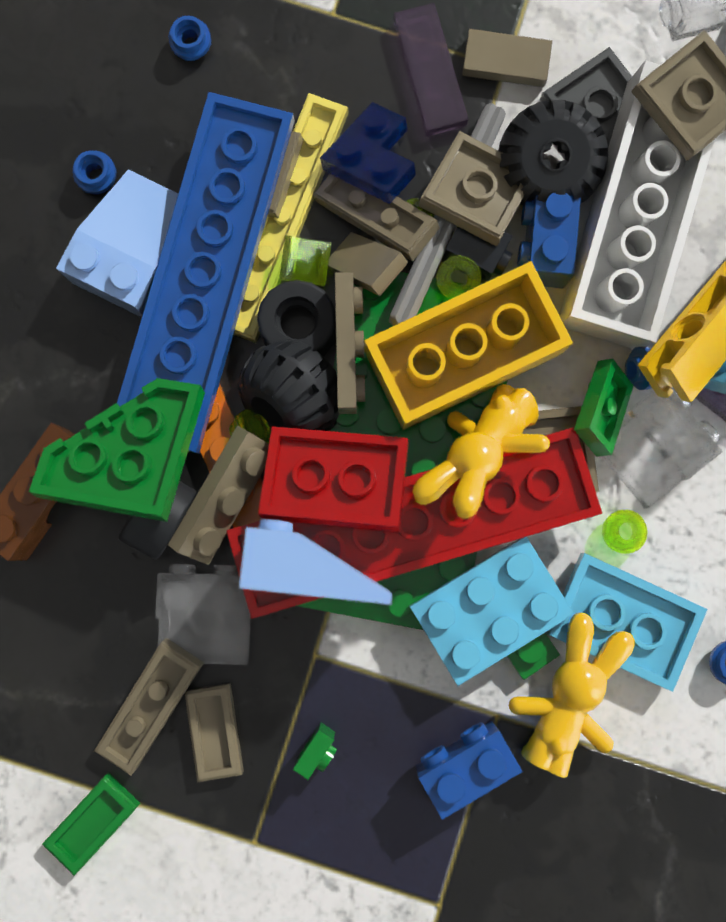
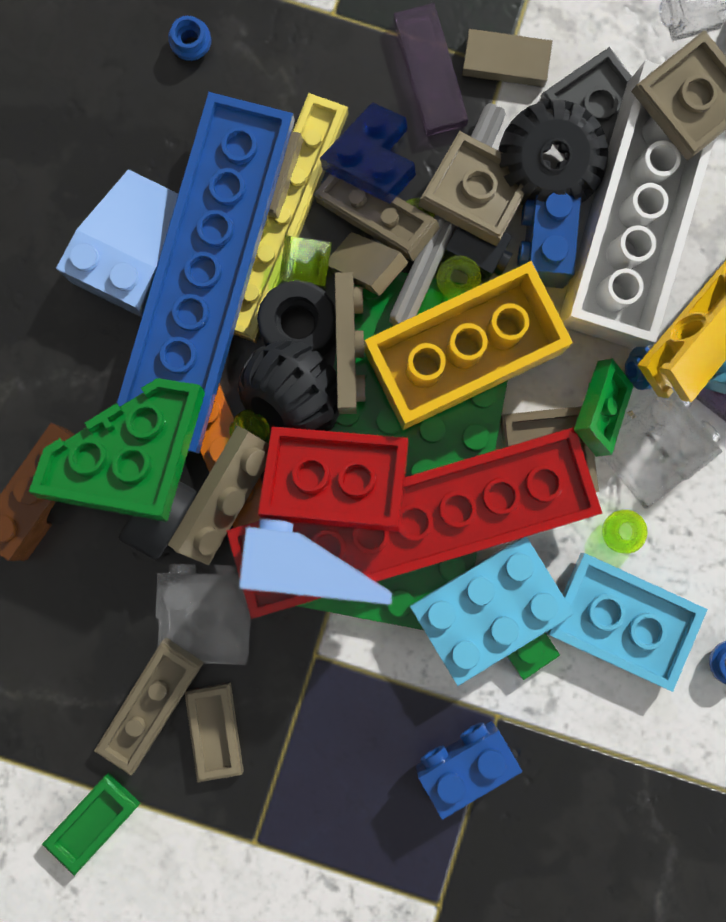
blue plate [72,151,117,194] -> none
green plate [293,722,337,780] -> none
yellow animal [413,384,550,519] -> none
yellow animal [508,612,635,778] -> none

